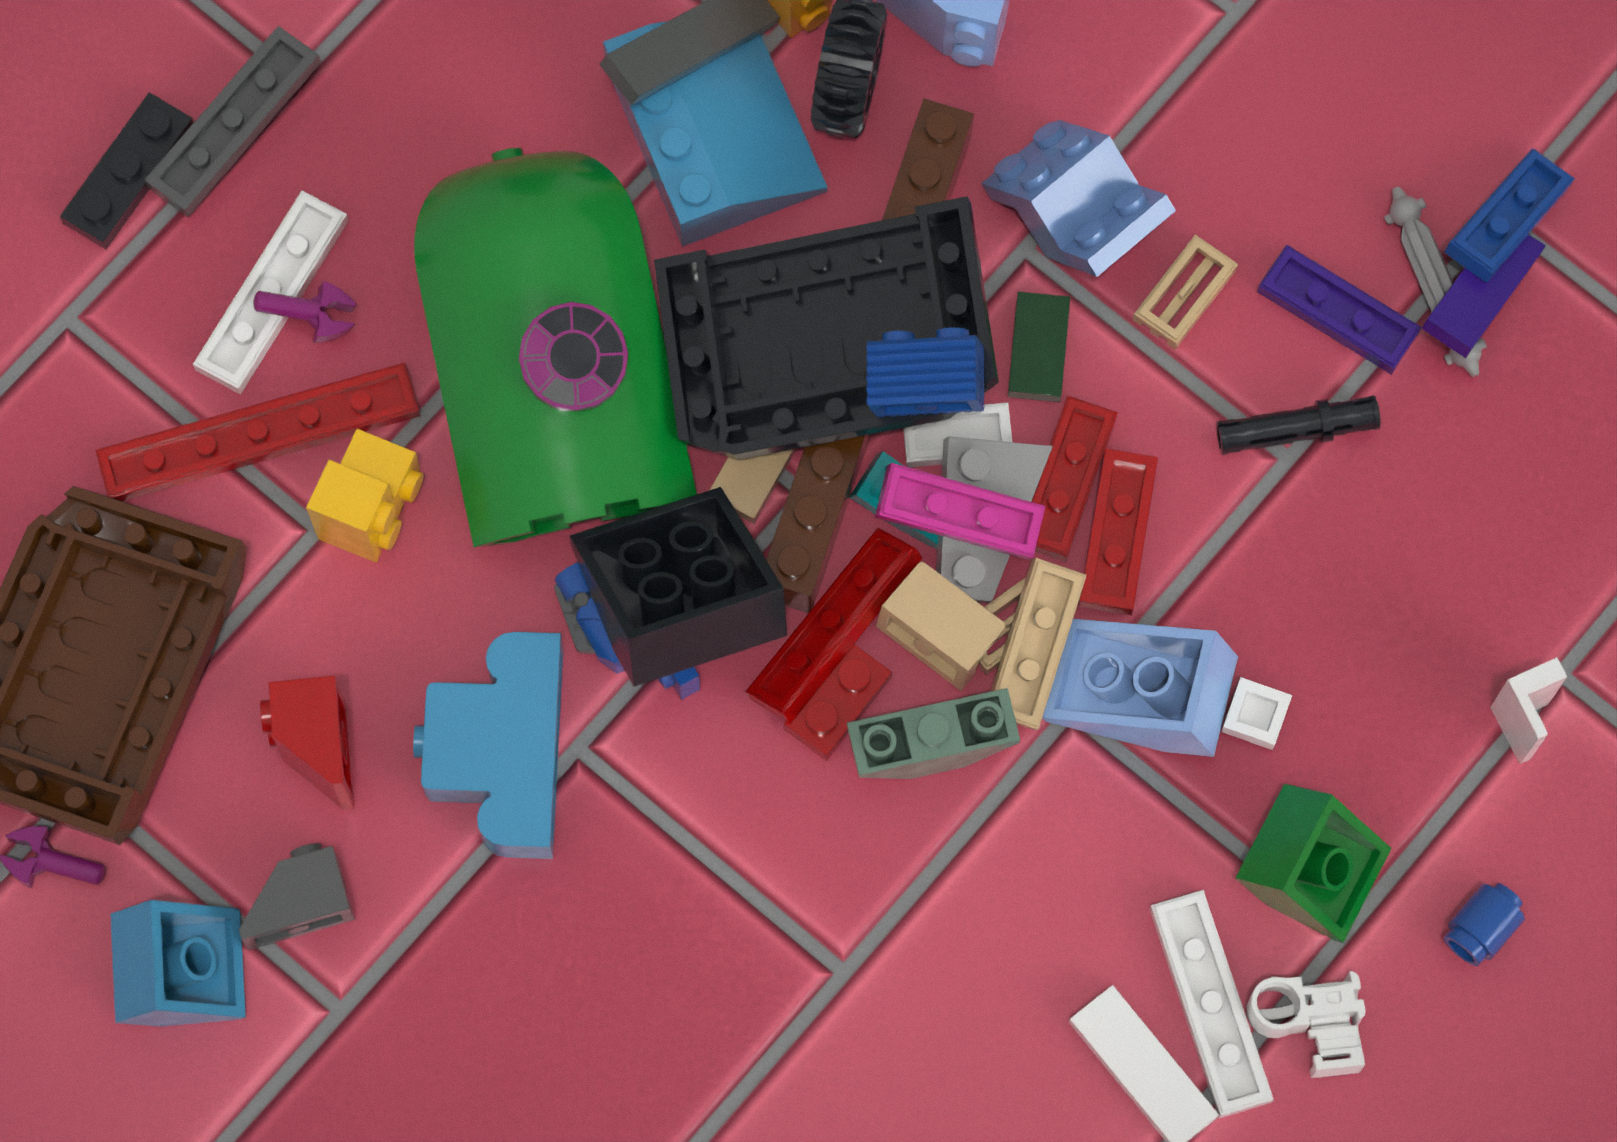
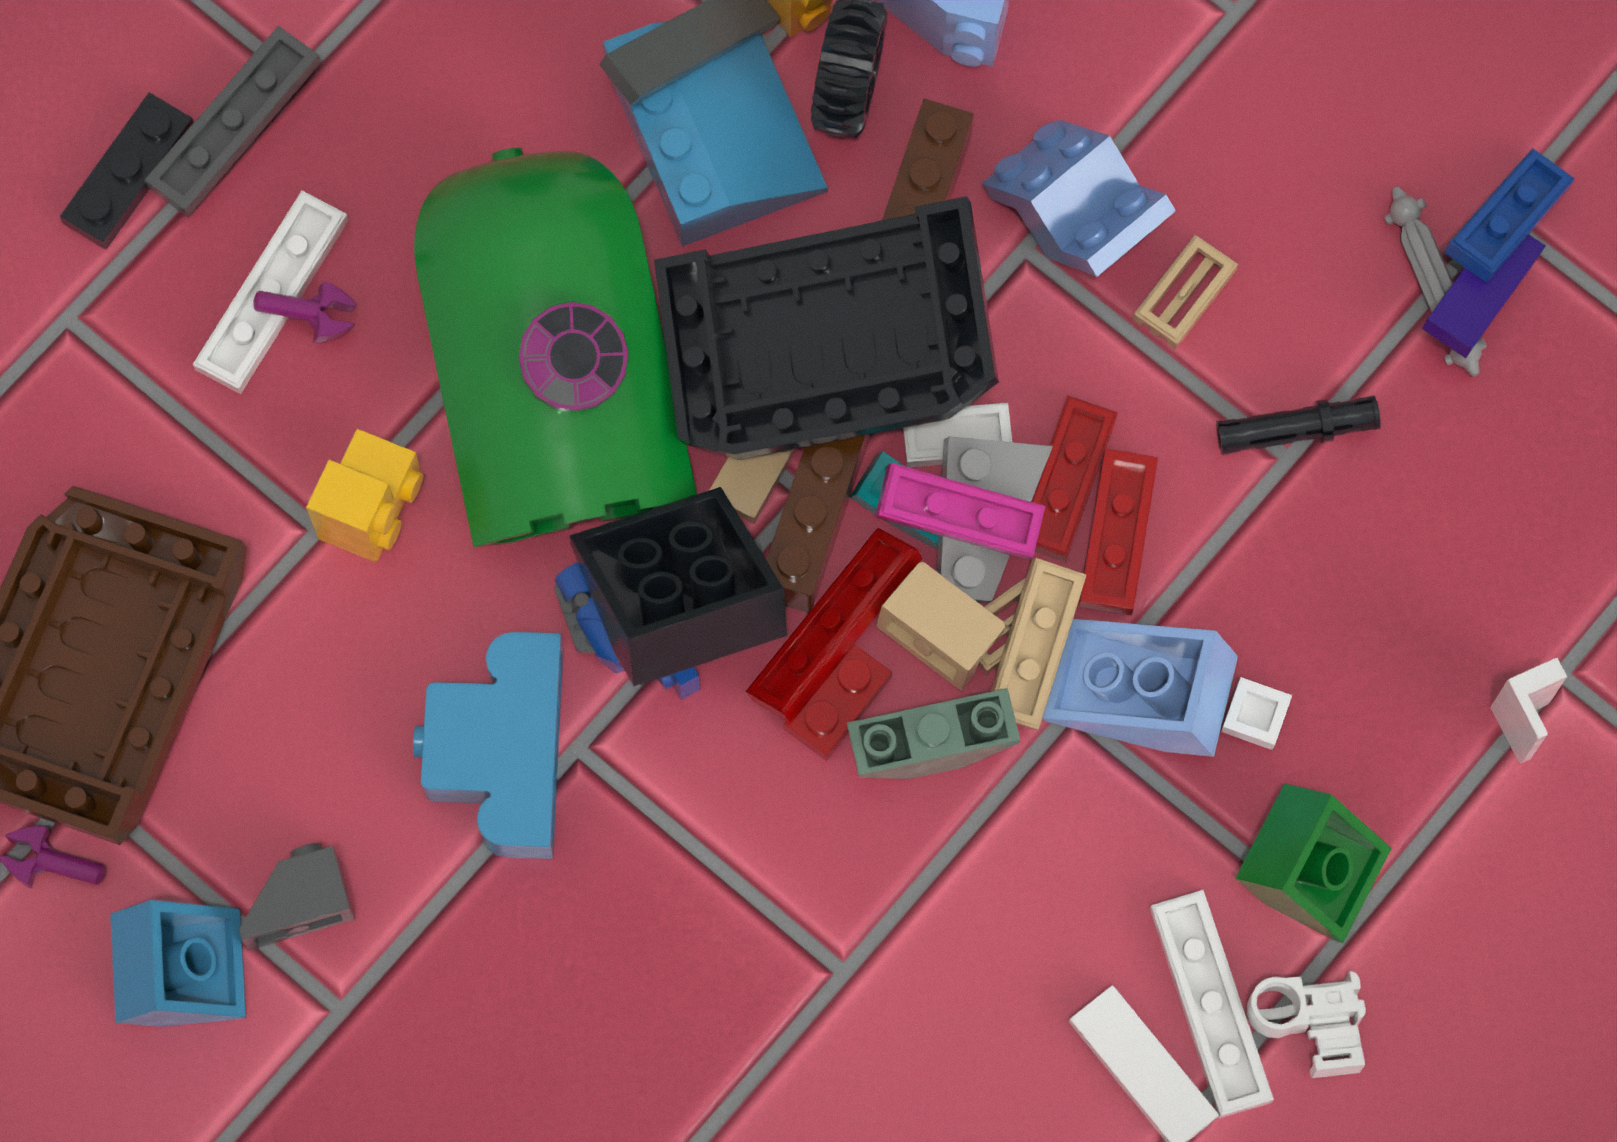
red tile [95,362,420,502] -> none
red slope [260,675,354,810] -> none
blue brick [866,327,984,417] -> none
dark green tile [1008,291,1070,402] -> none
dark purple tile [1257,245,1422,375] -> none
blue brick [1444,883,1525,967] -> none

